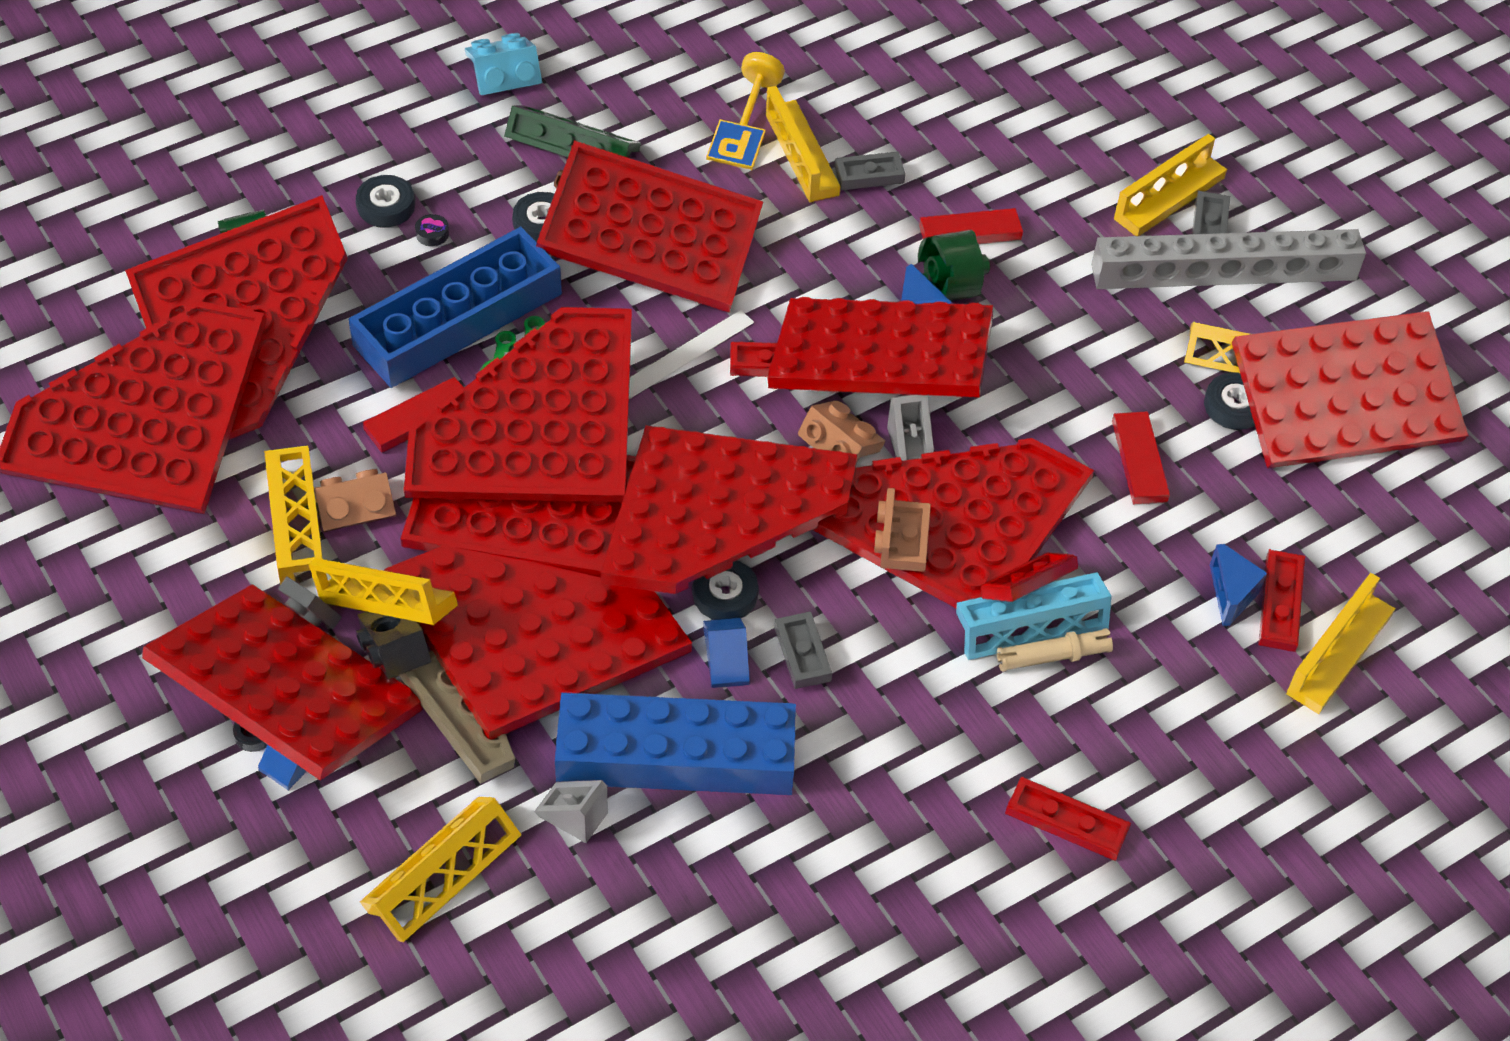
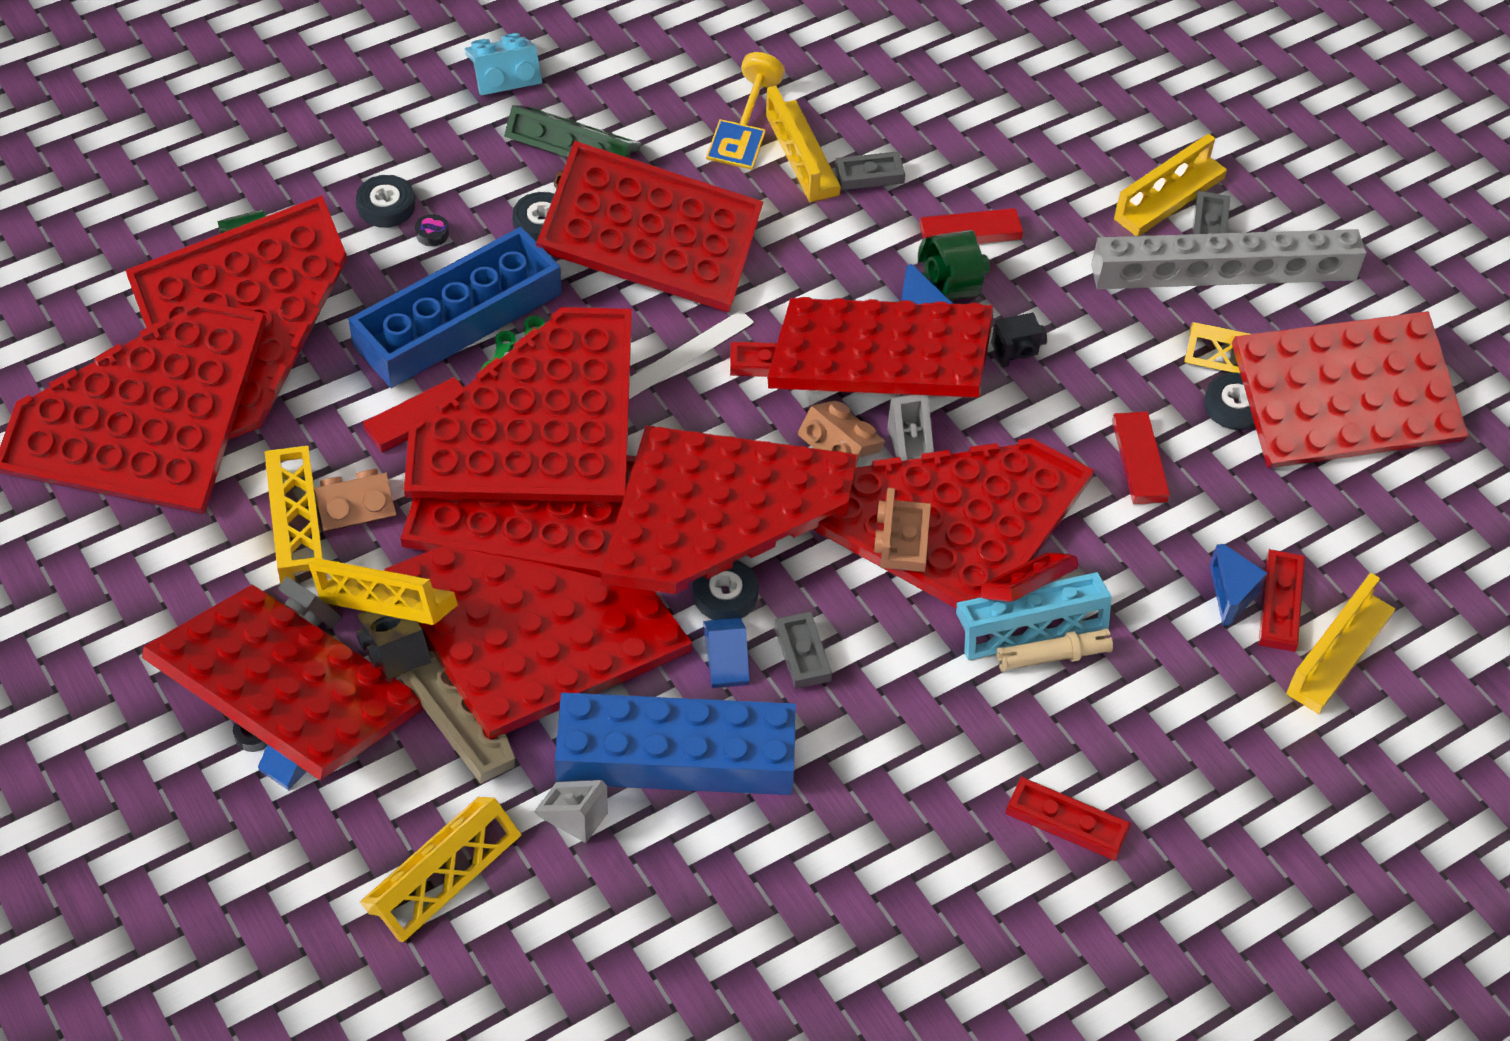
none -> black brick [991,312,1047,367]

